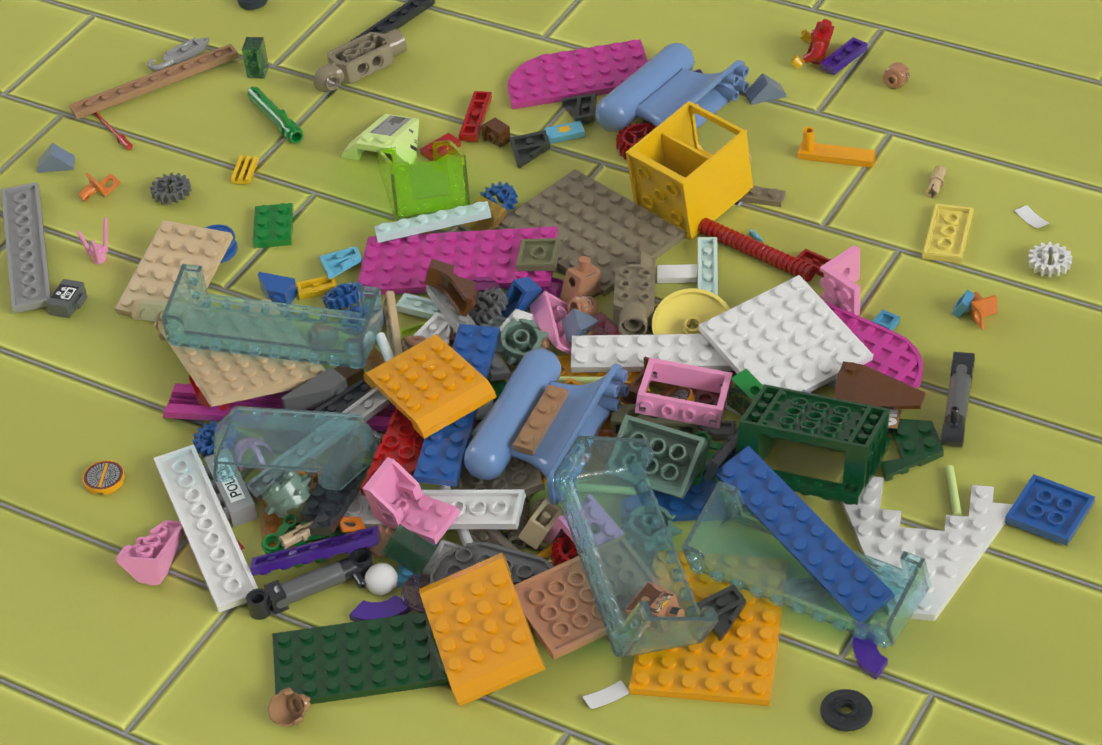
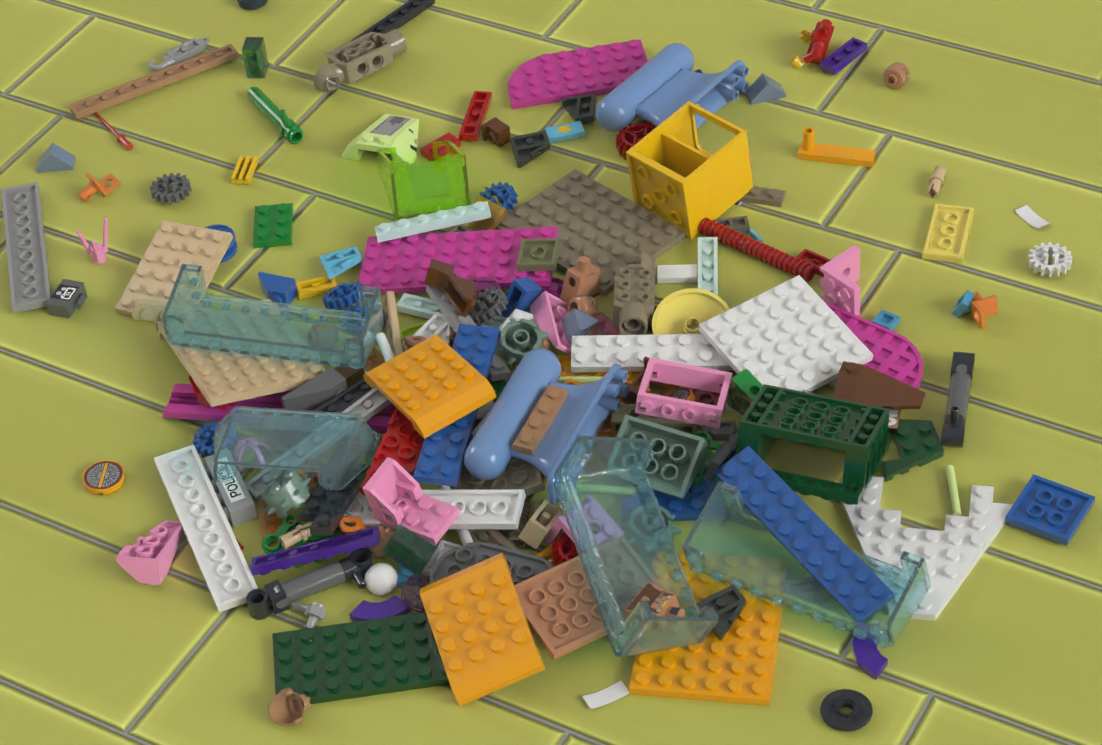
none -> light grey piece [292,602,326,629]
none -> dark grey tile [713,216,750,234]

